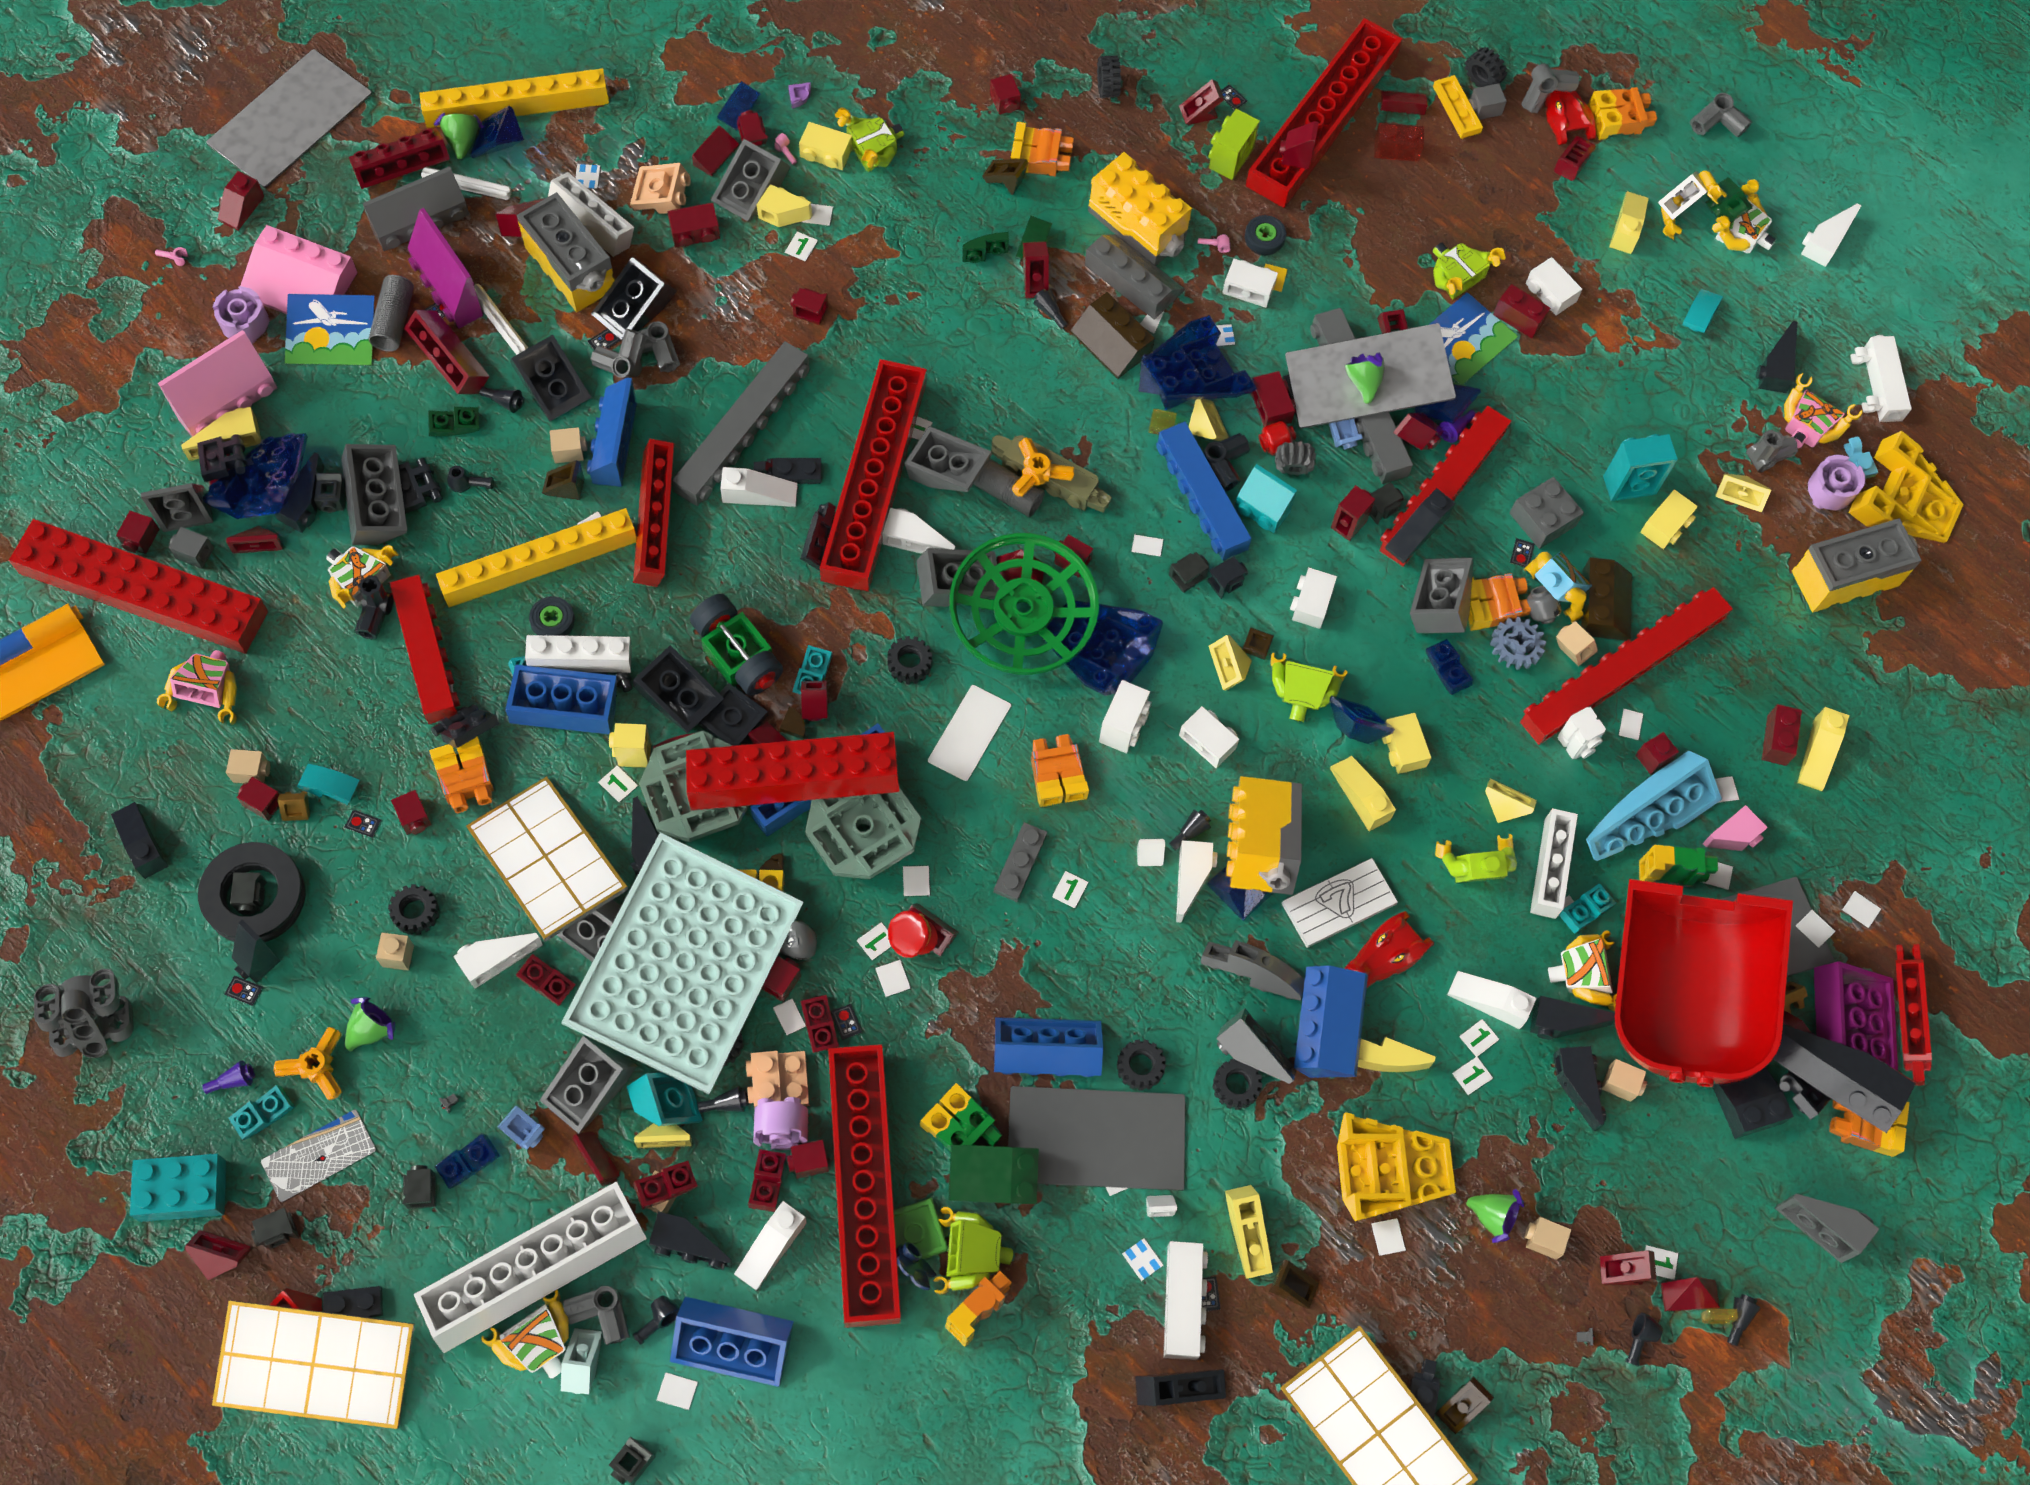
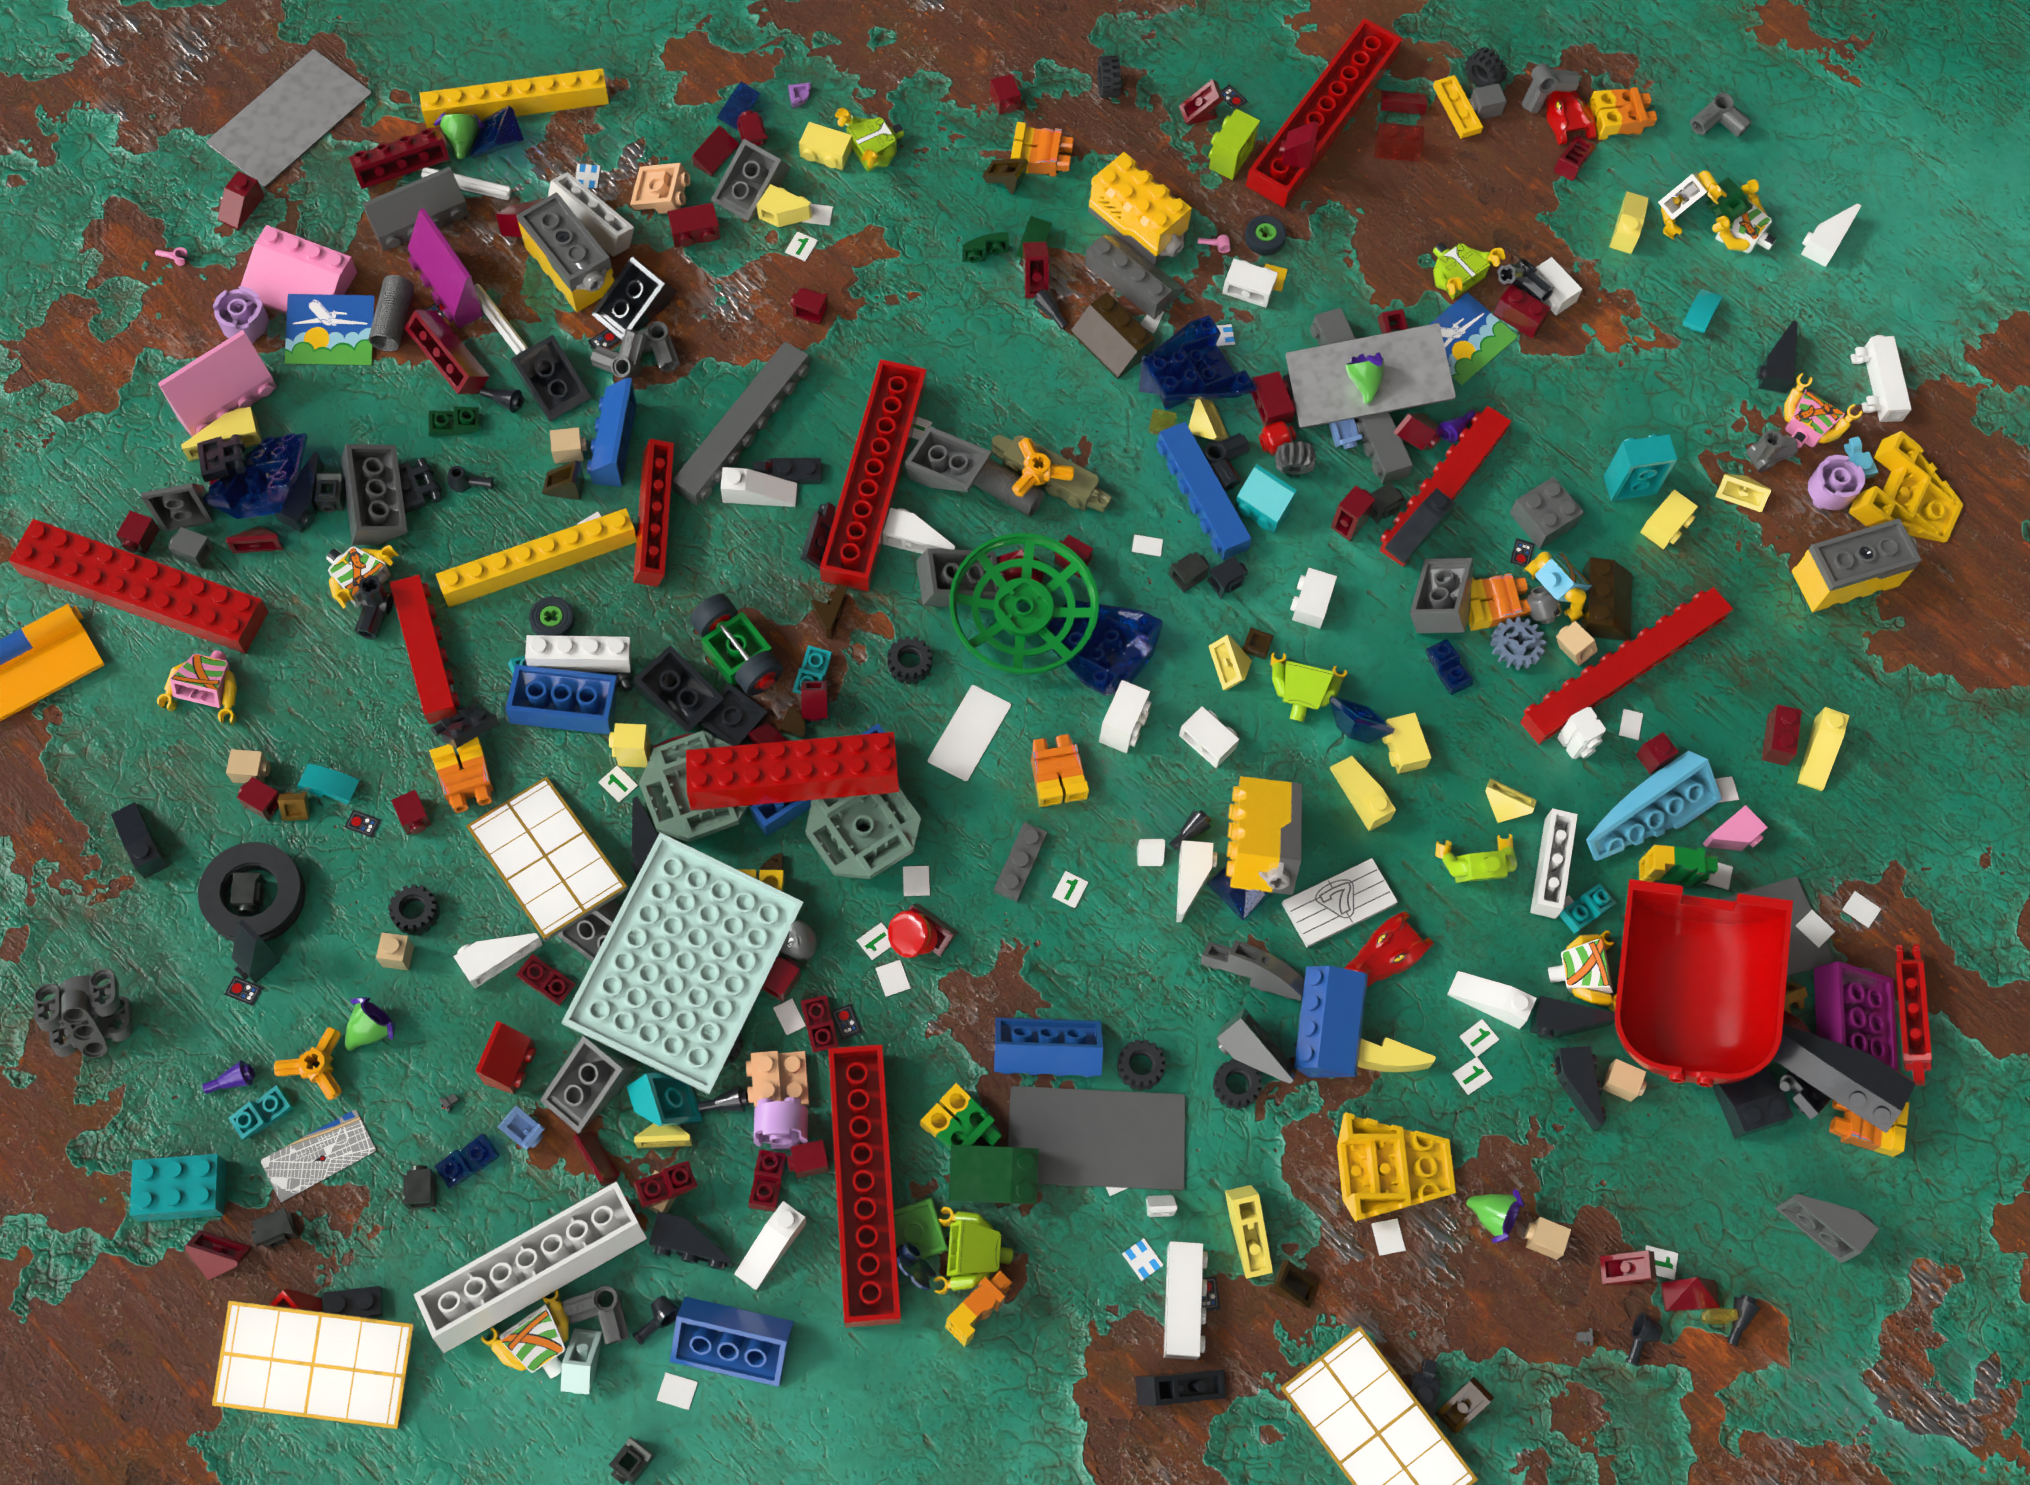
bright pink hand [774,133,797,165] -> none
clear blue slope [1415,381,1481,424] -> none
none -> red slope [475,1021,536,1095]
none -> dark brown slope [811,584,848,640]
none -> black piece [1497,258,1554,303]

